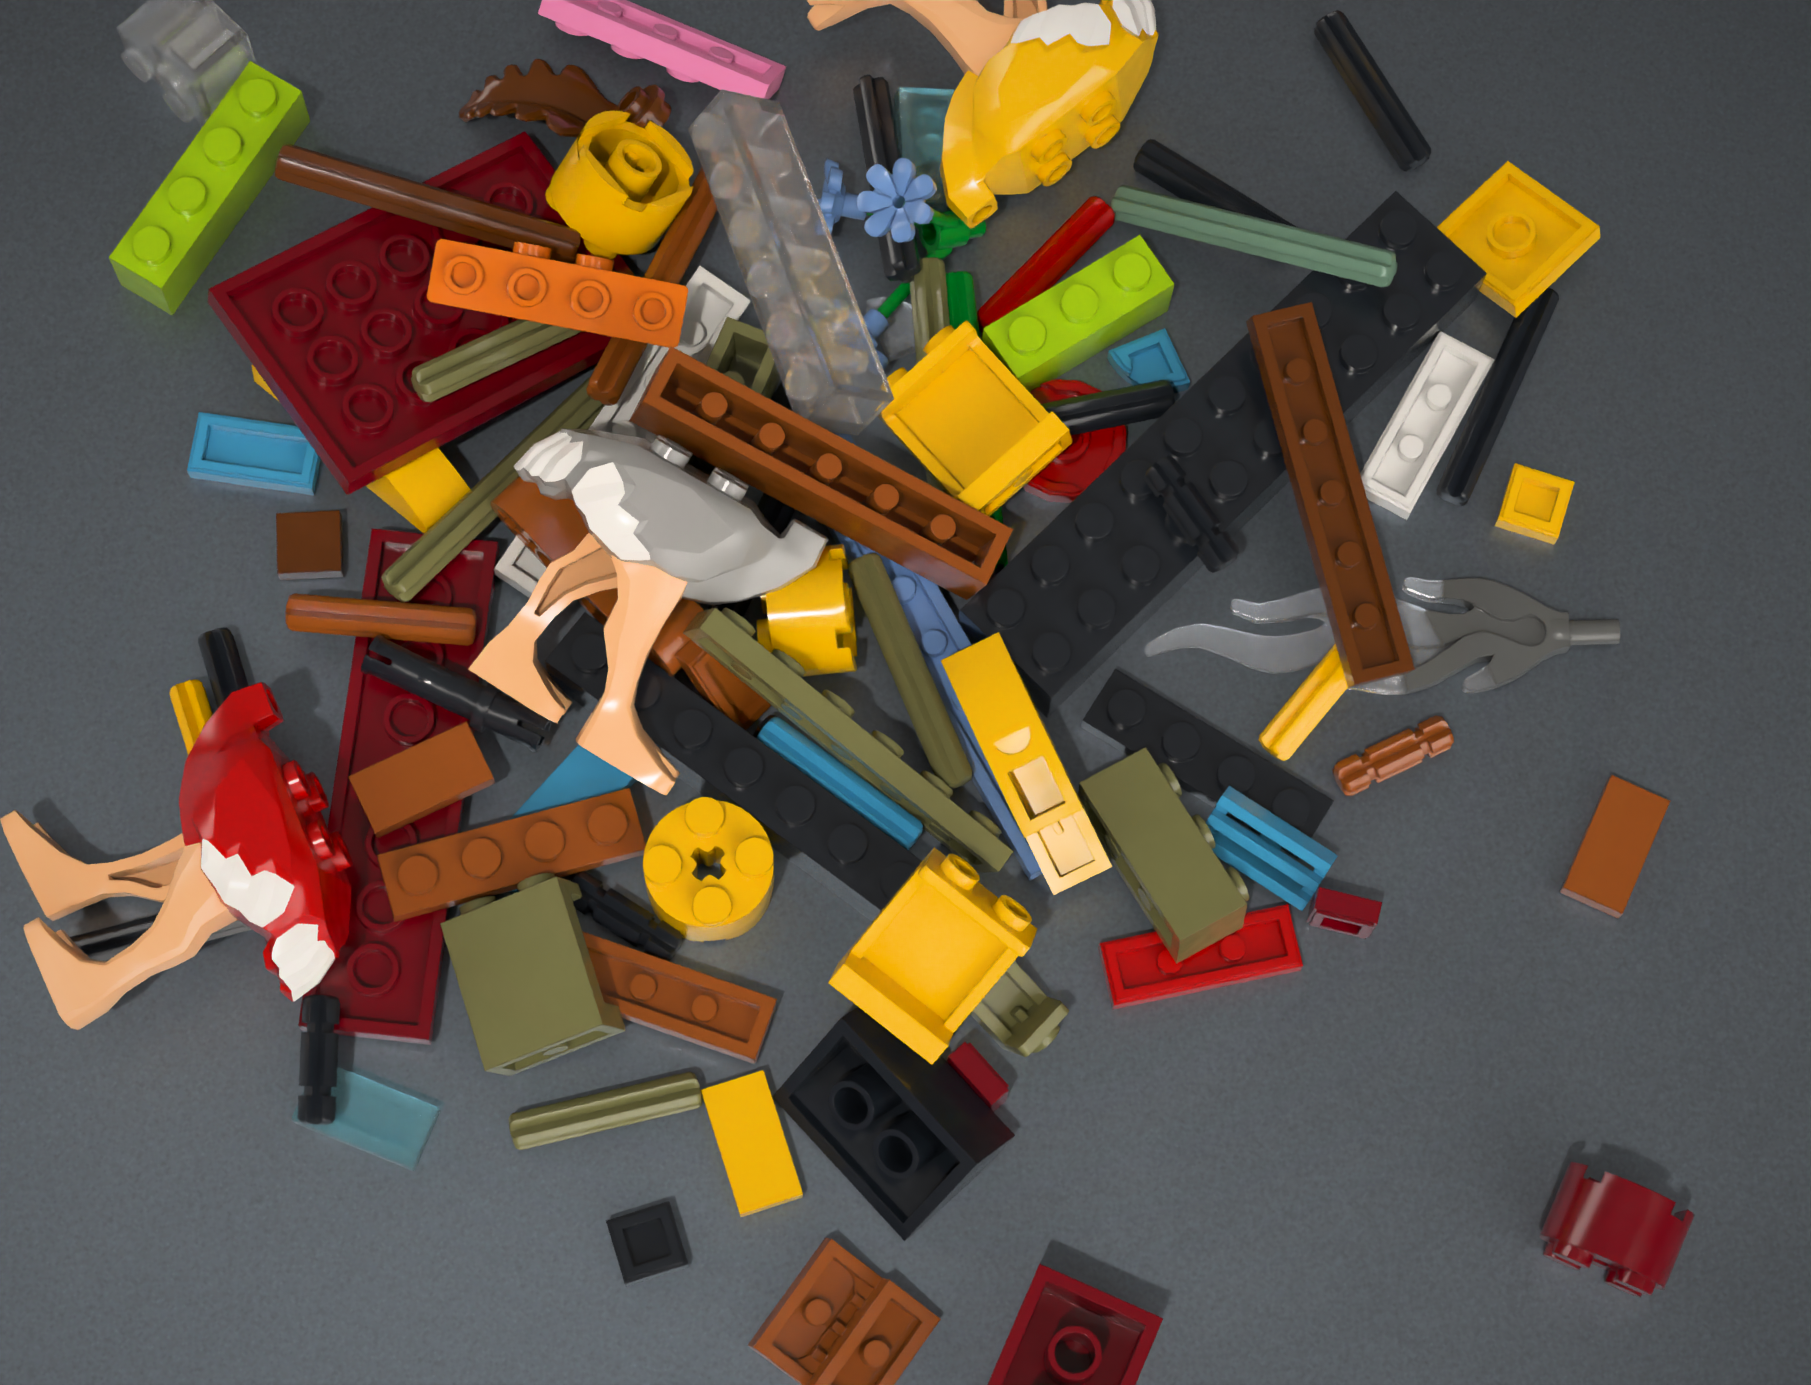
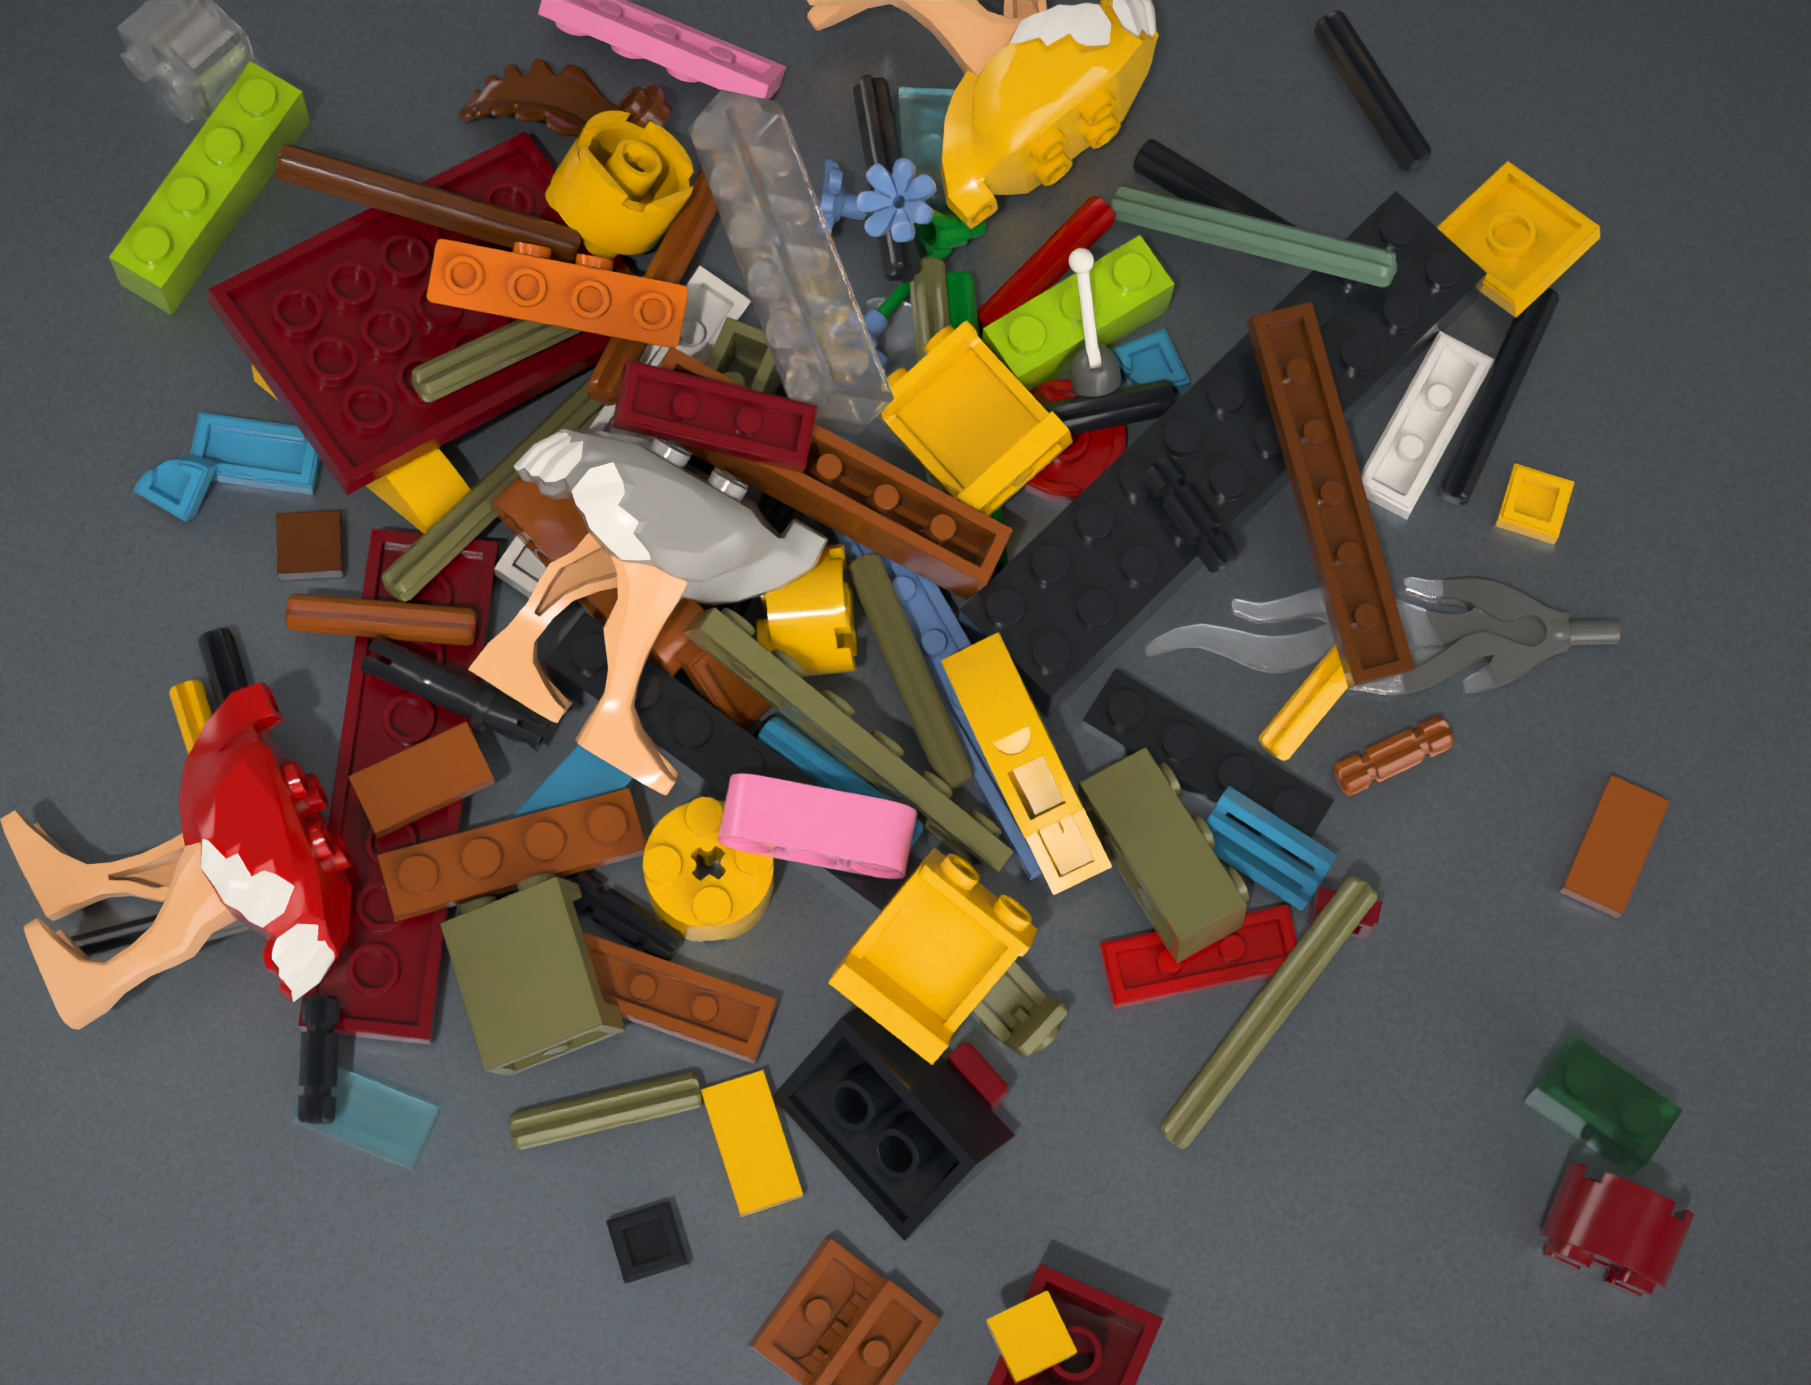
none -> dark azure tile [133,455,218,522]
none -> dark red tile [611,360,817,473]
none -> bright pink beam [717,774,917,879]
none -> yellow tile [986,1290,1077,1384]
none -> hinge [1069,248,1121,397]
none -> olive axle [1159,875,1378,1149]
none -> clear green brick [1523,1035,1683,1175]

